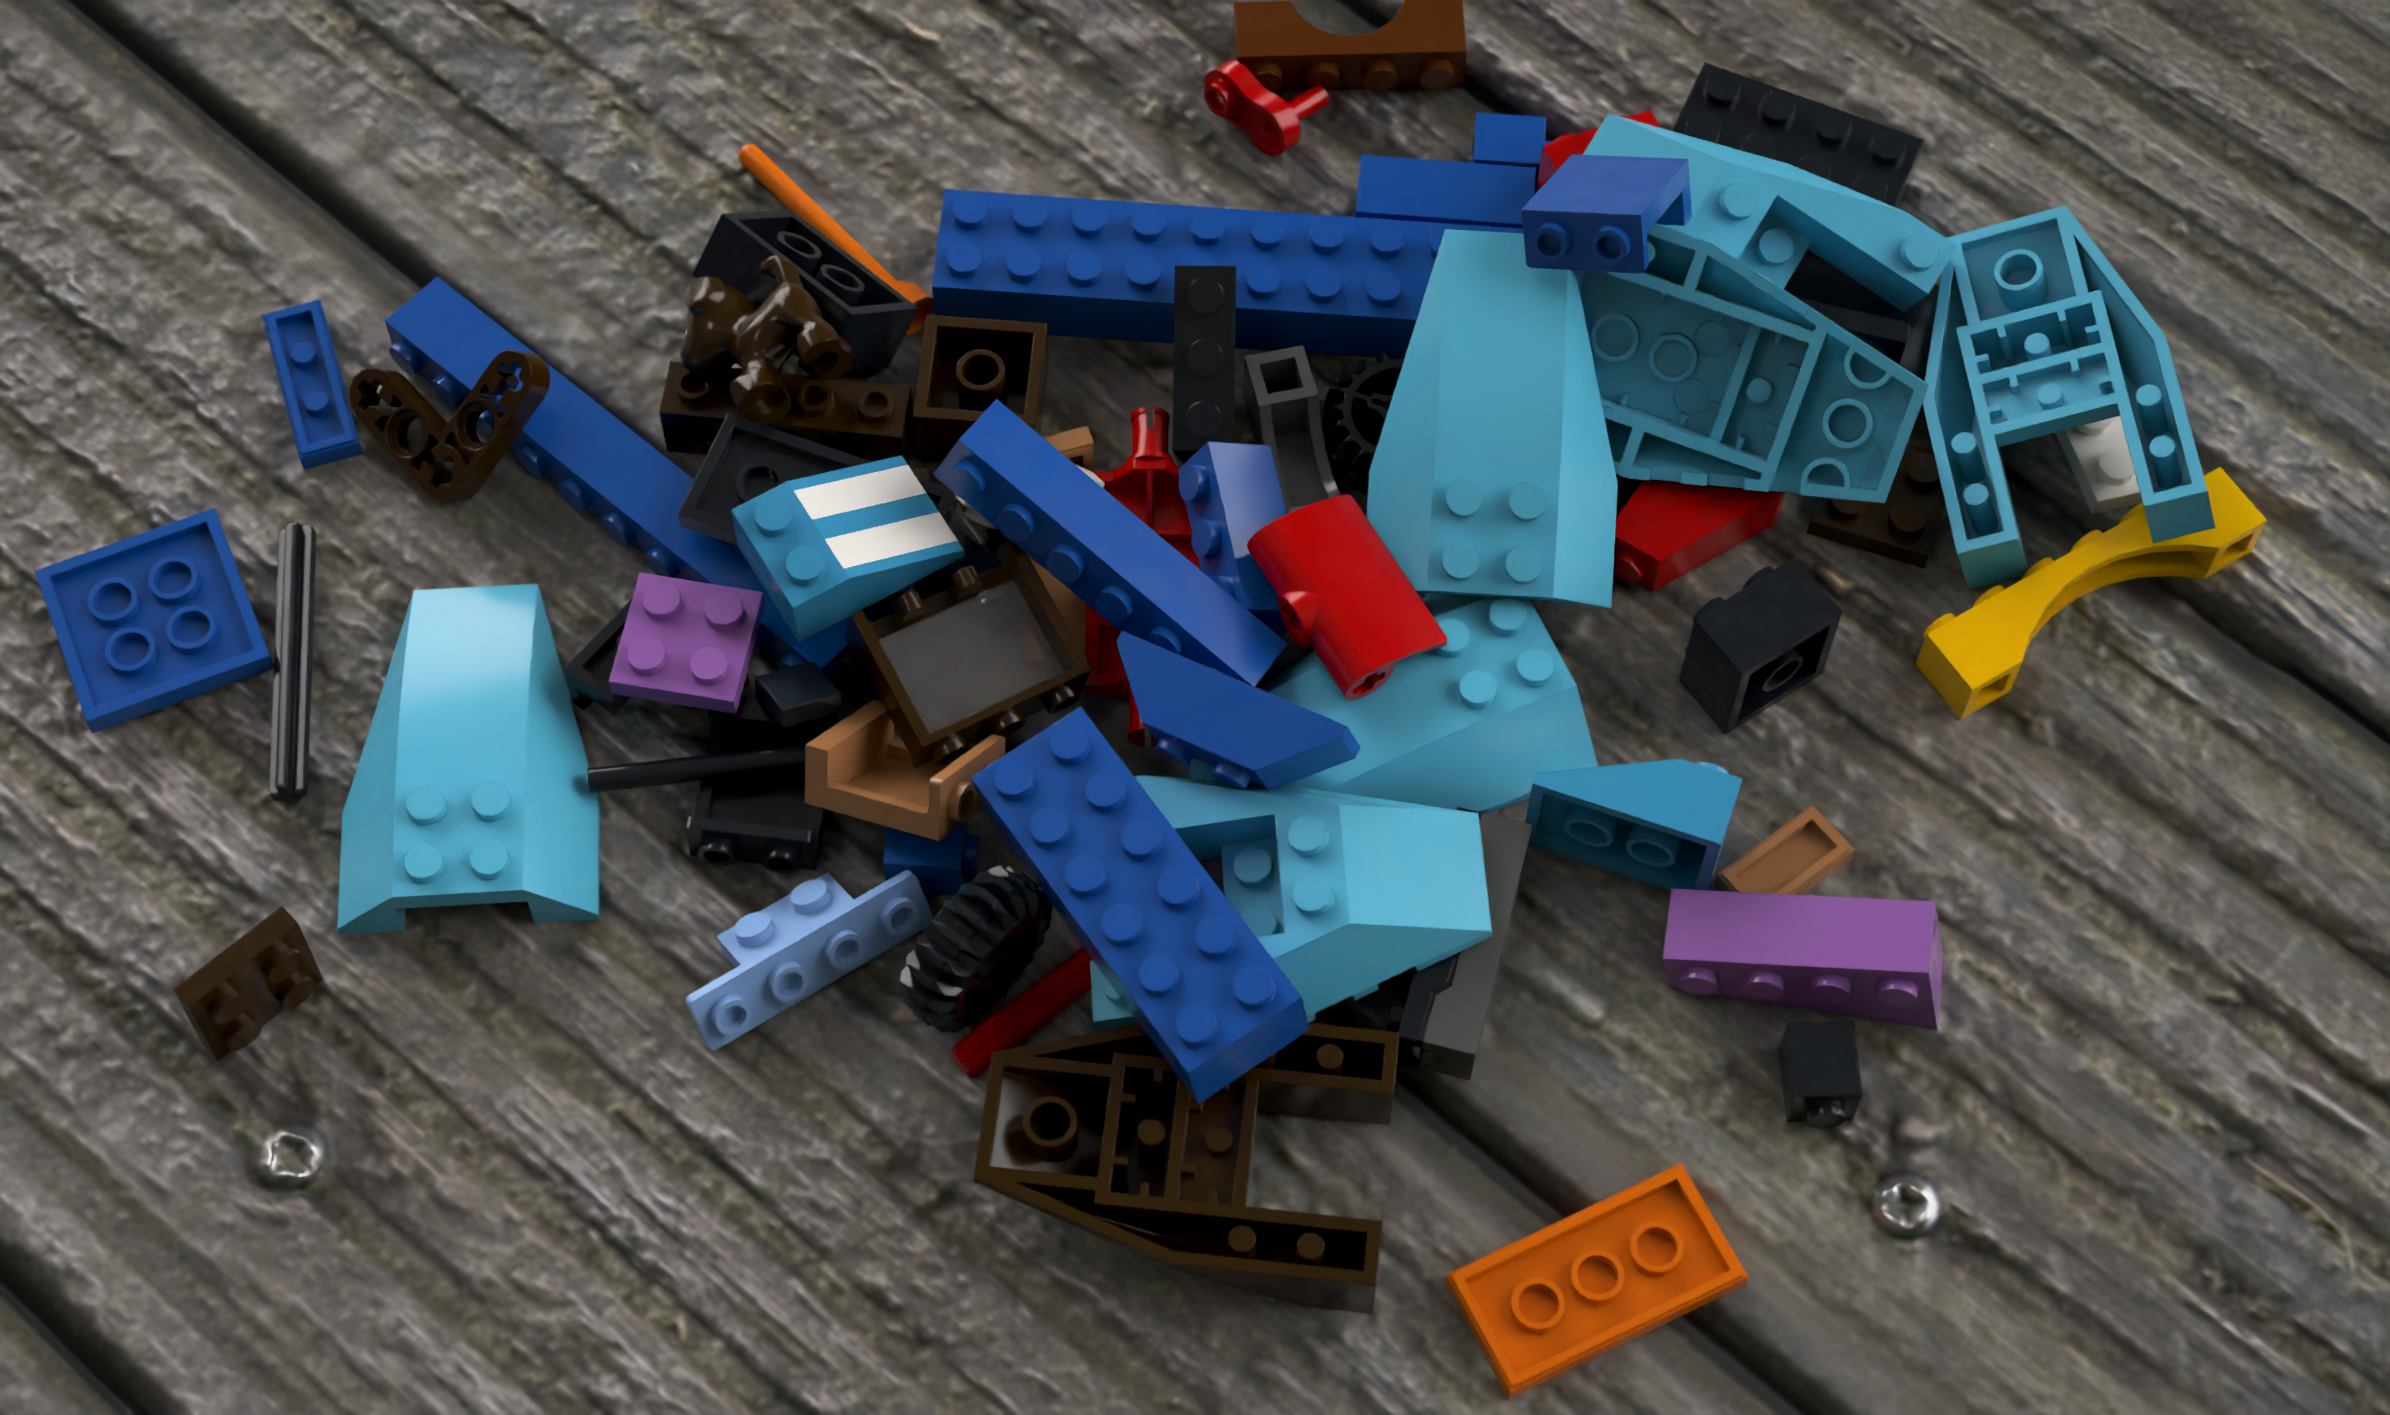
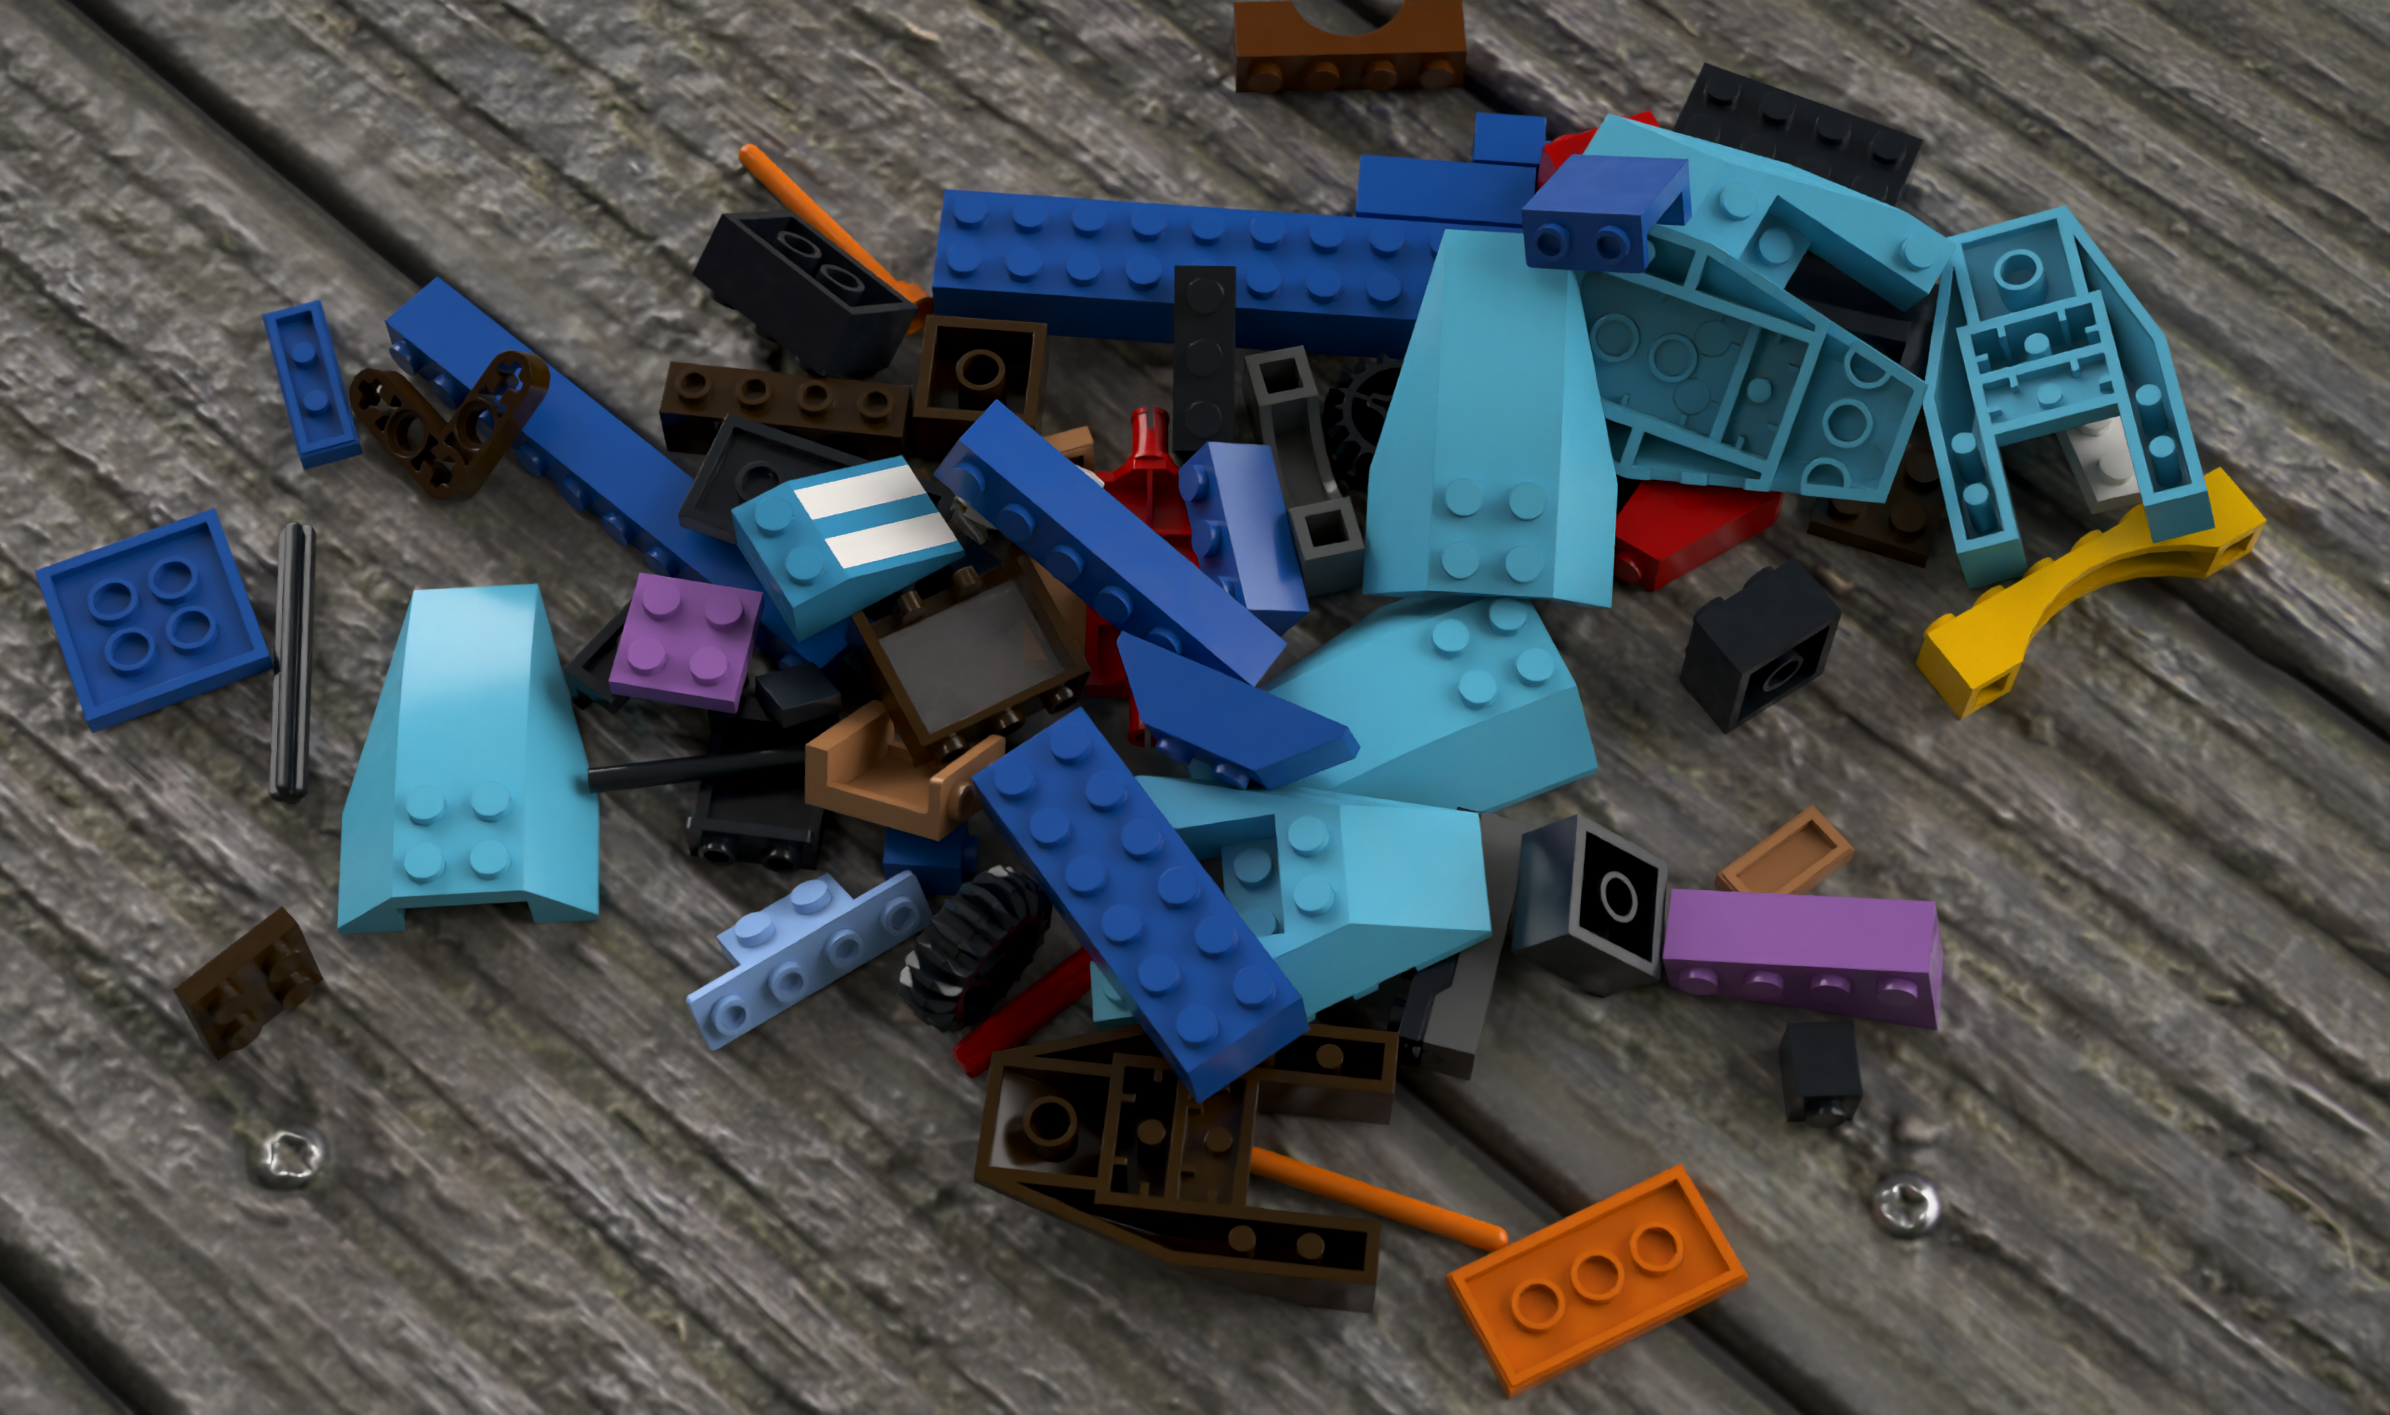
dark brown animal [680,255,854,425] -> none
red piece [1204,60,1329,157] -> none
red panel [1247,494,1447,701] -> none
dark azure slope [1525,759,1743,891] -> none
none -> orange piece [1250,1146,1509,1253]
none -> black brick [1511,814,1668,998]

